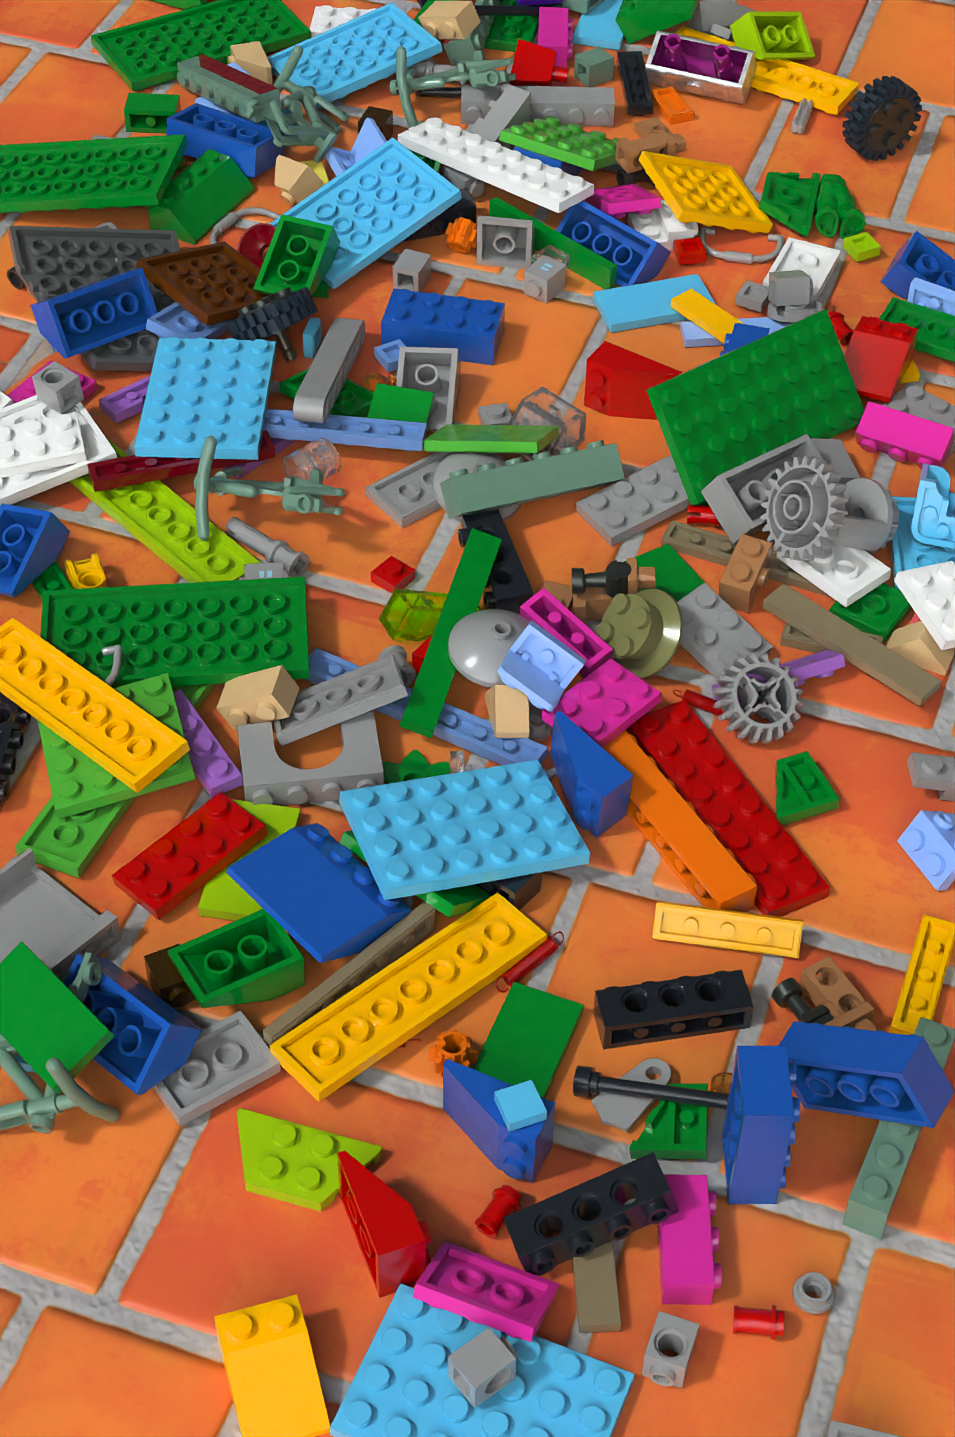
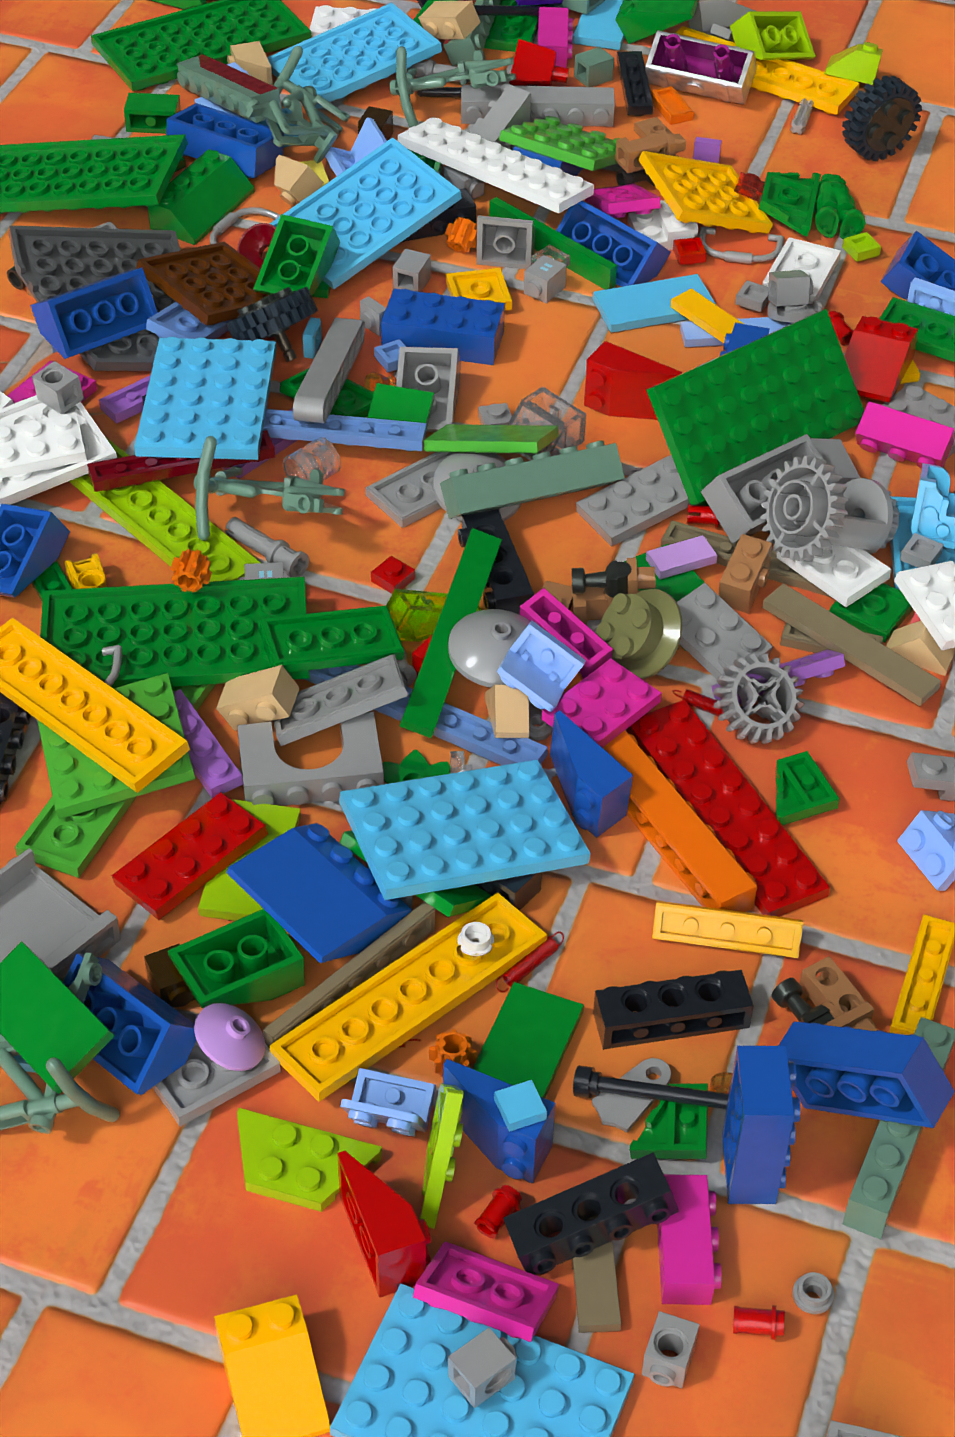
none -> orange gear [170,549,212,593]
none -> lavender dish [194,1003,265,1071]
none -> green tile [258,605,405,673]
none -> light blue bracket [340,1068,436,1137]
none -> light grey plate [360,296,386,337]
none -> lime wing [419,1083,464,1229]
none -> yellow plate [446,268,512,311]
none -> white plate [457,922,494,956]
none -> lavender tile [646,535,717,579]
none -> medium lavender tile [693,137,722,163]
none -> clear red plate [734,172,765,202]
none -> lime slope [824,42,883,85]
none -> light grey plate [900,533,944,568]

